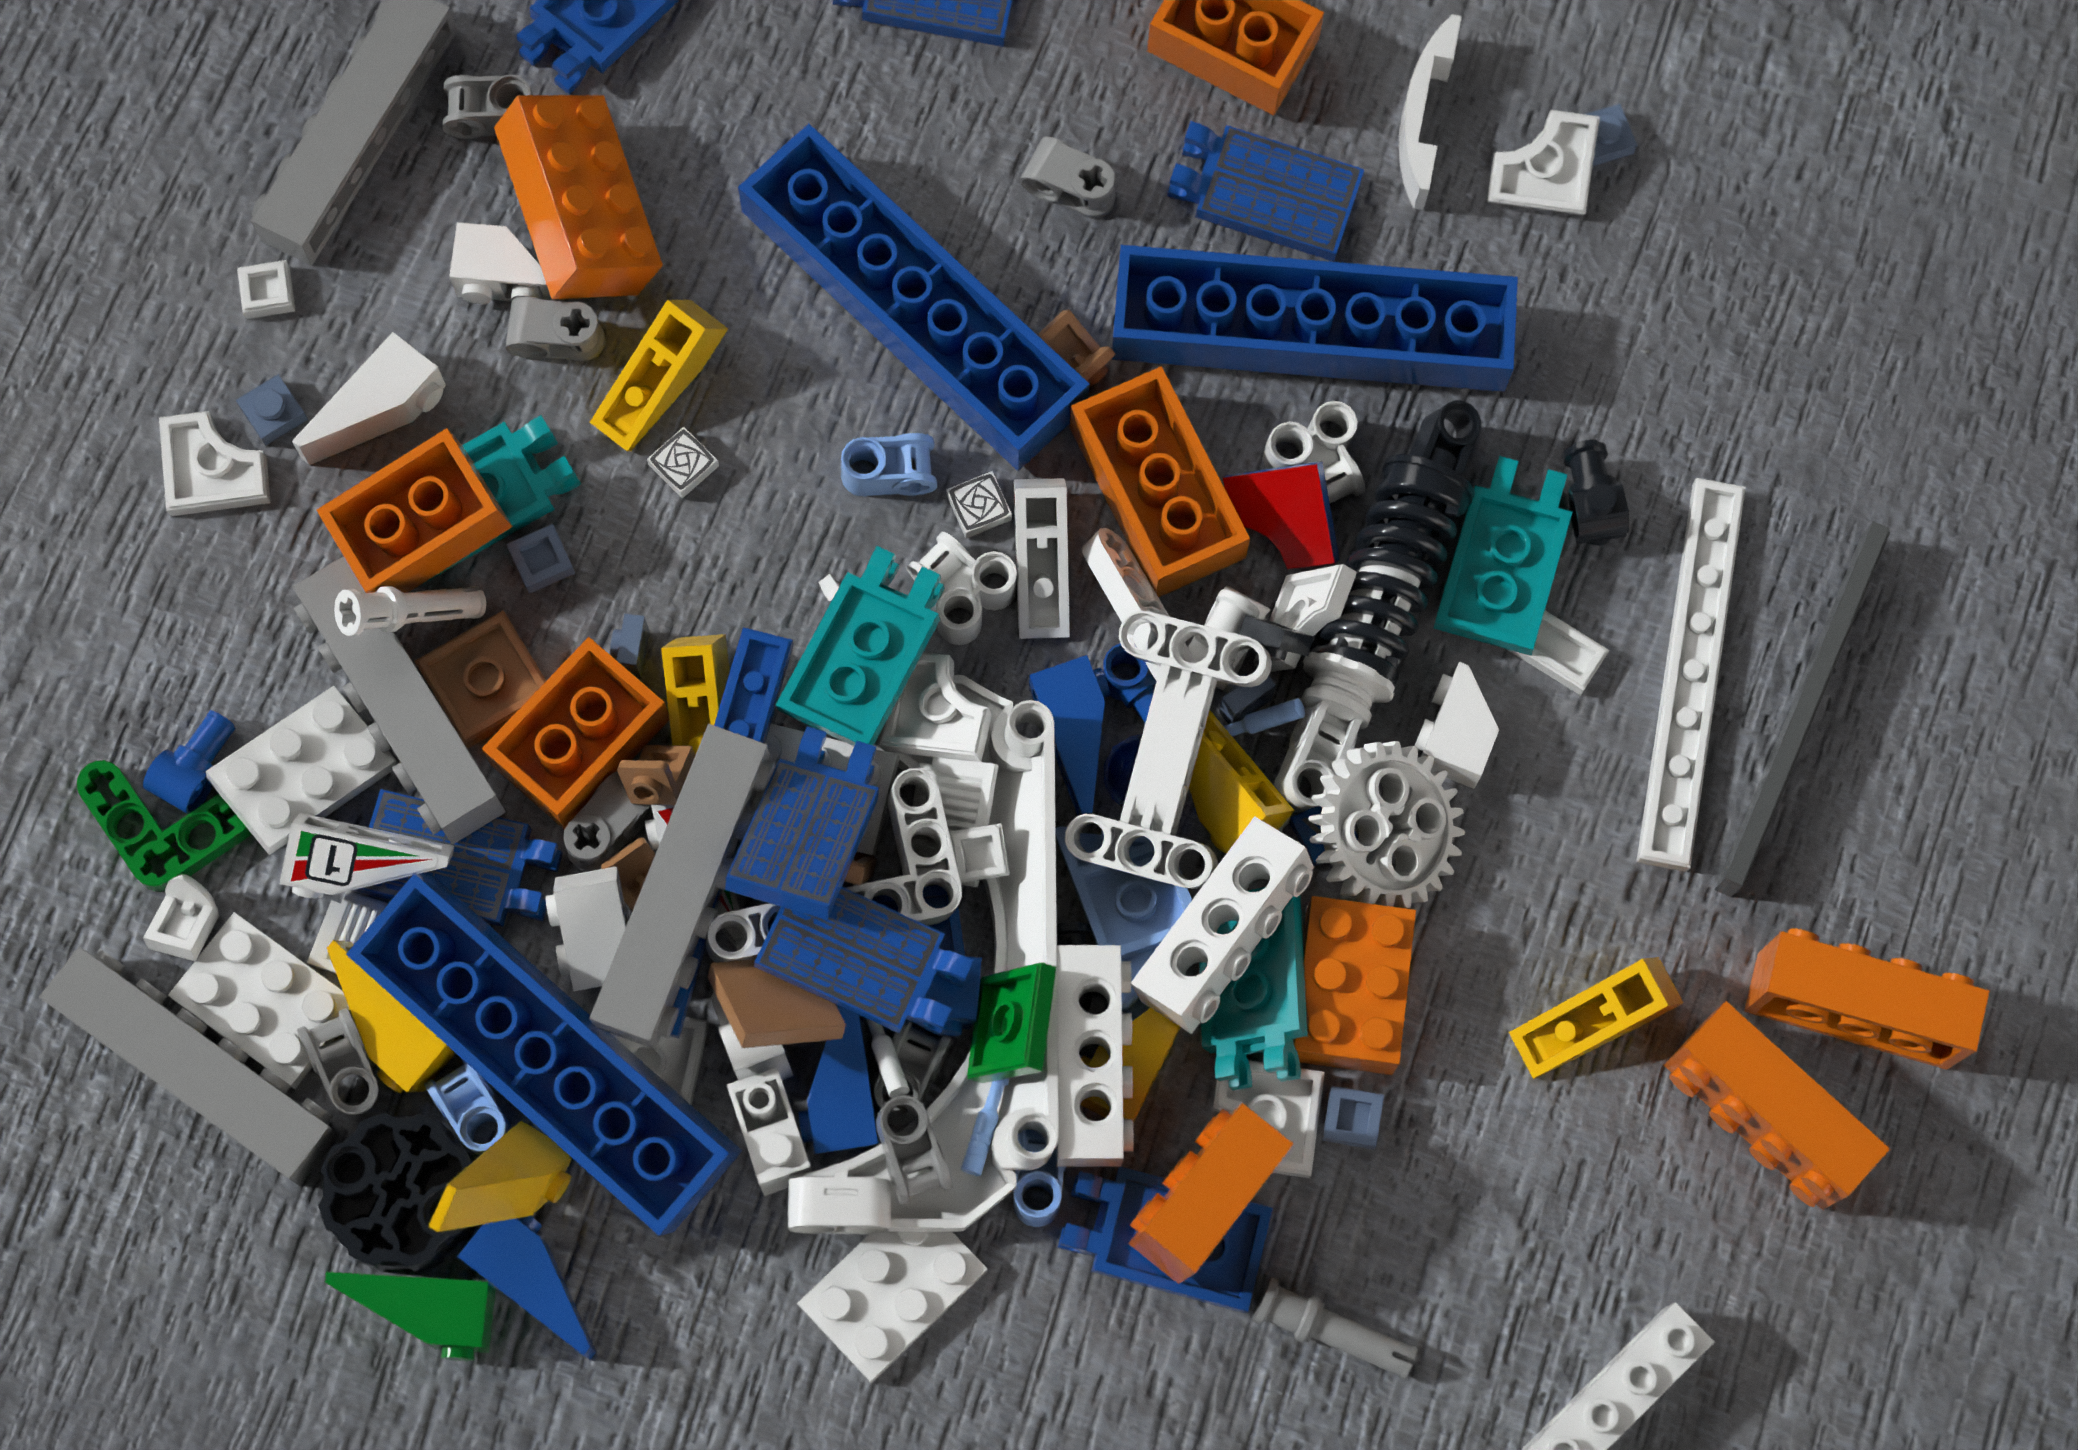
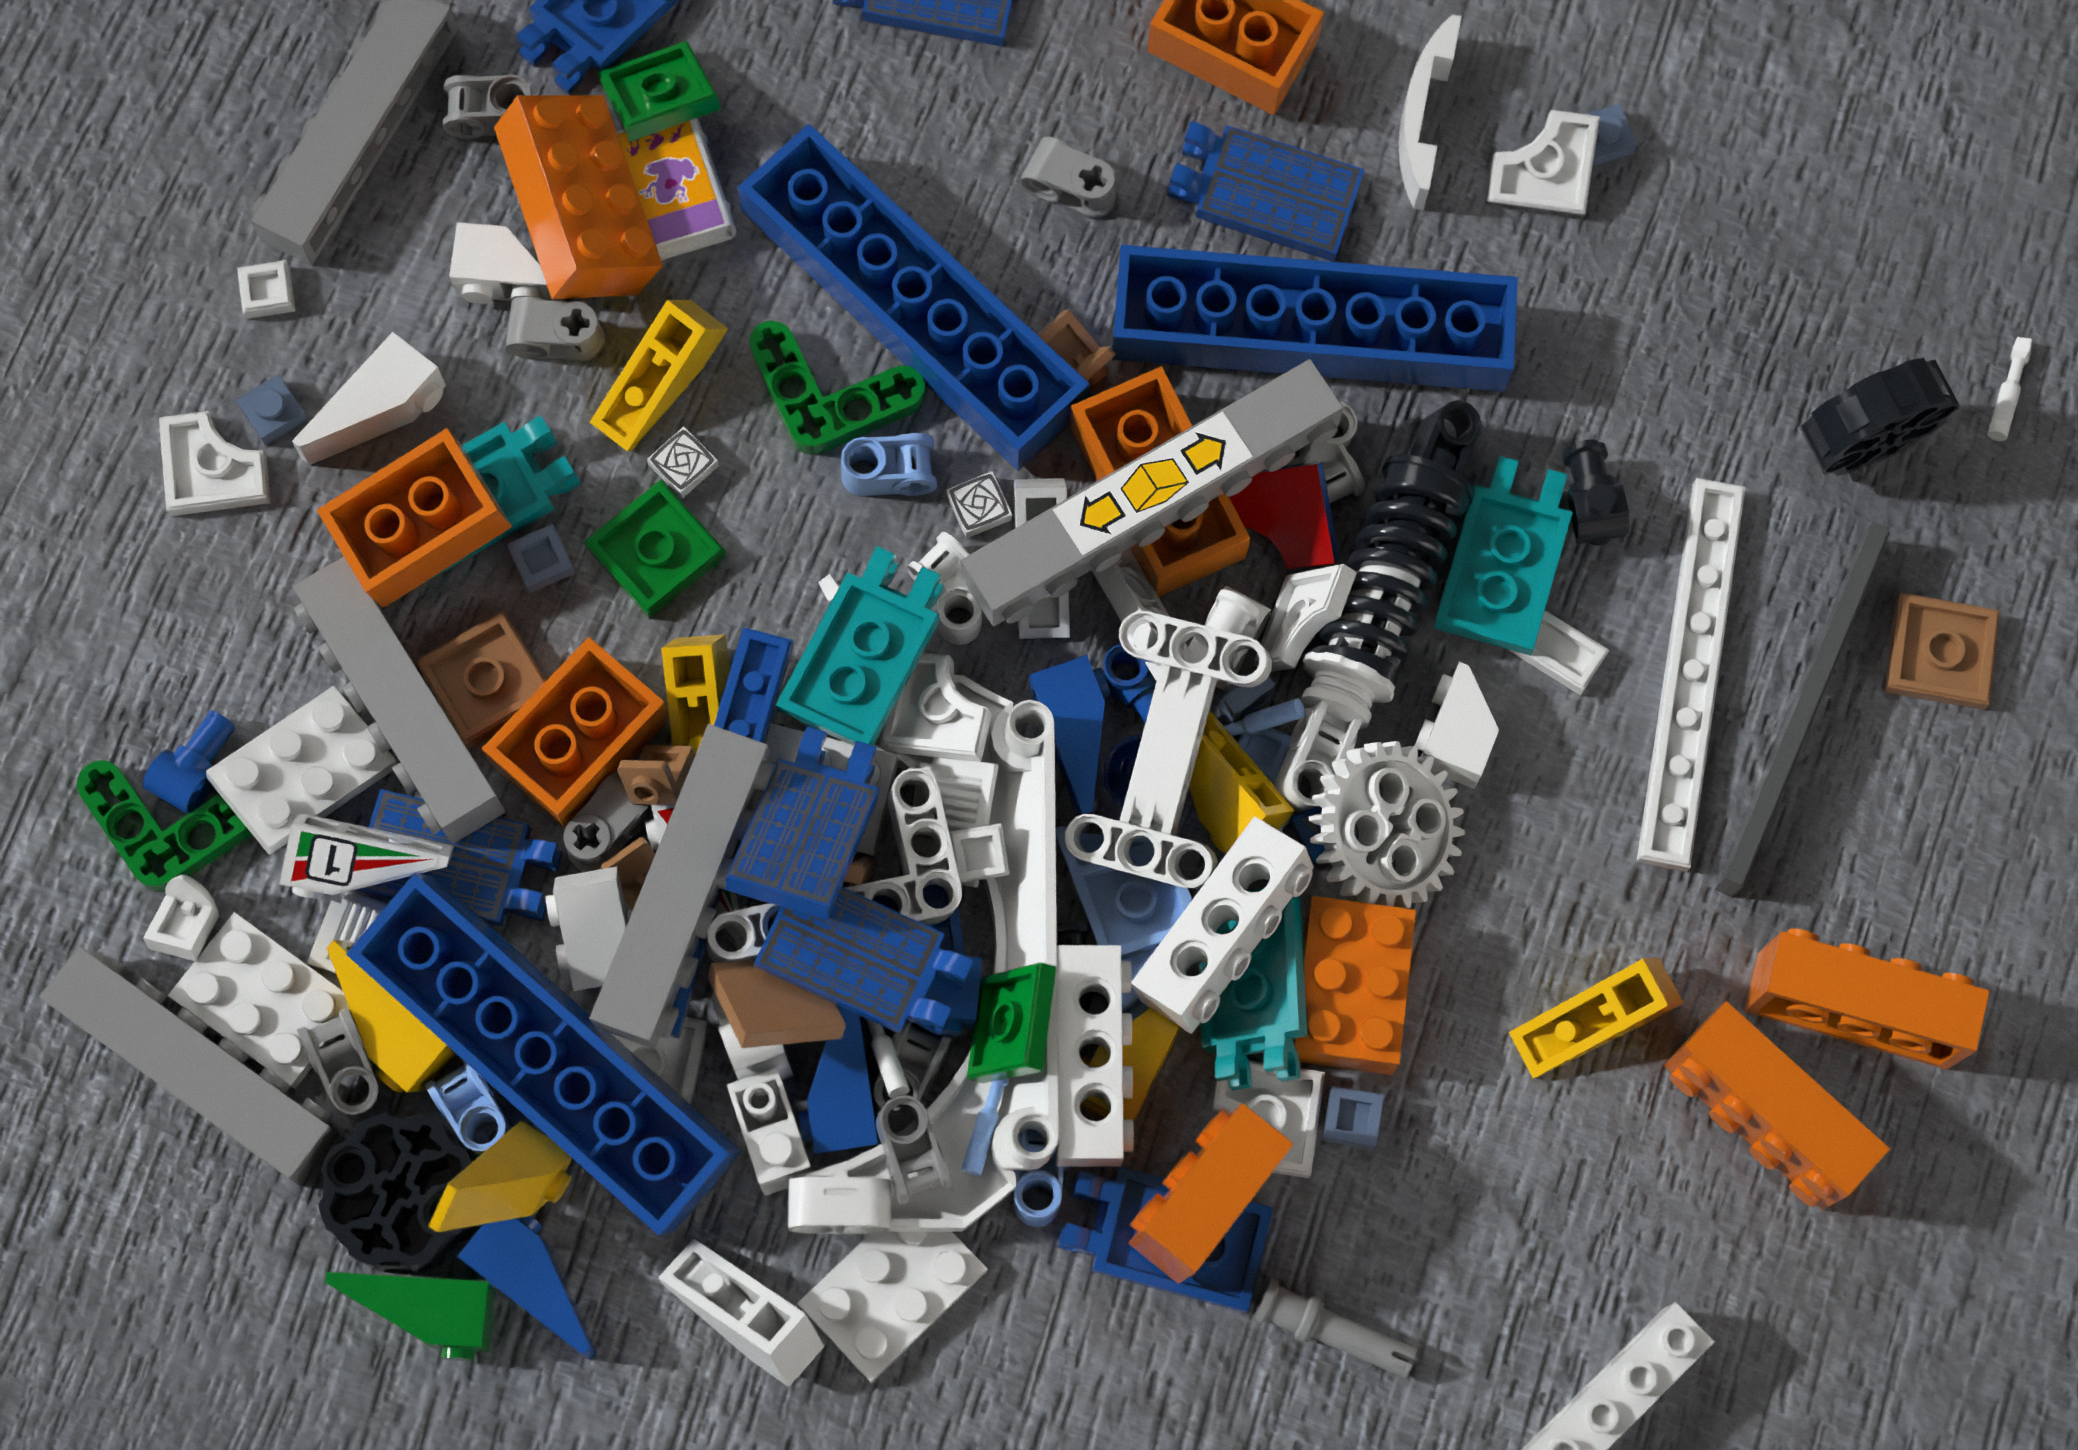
white pin [334,586,486,636] -> none
sand blue plate [610,614,650,679] -> none
black plate [1239,615,1314,660] -> none
none -> green tile [583,479,727,619]
none -> green tile [597,41,721,142]
none -> piece [617,118,736,260]
none -> white slope [658,1239,824,1387]
none -> green beam [749,321,926,455]
none -> light grey brick [960,359,1343,627]
none -> light blue tile [1237,728,1291,785]
none -> black connector [1800,357,1960,476]
none -> medium nougat tile [1884,592,2000,710]
none -> white piece [1987,337,2032,441]

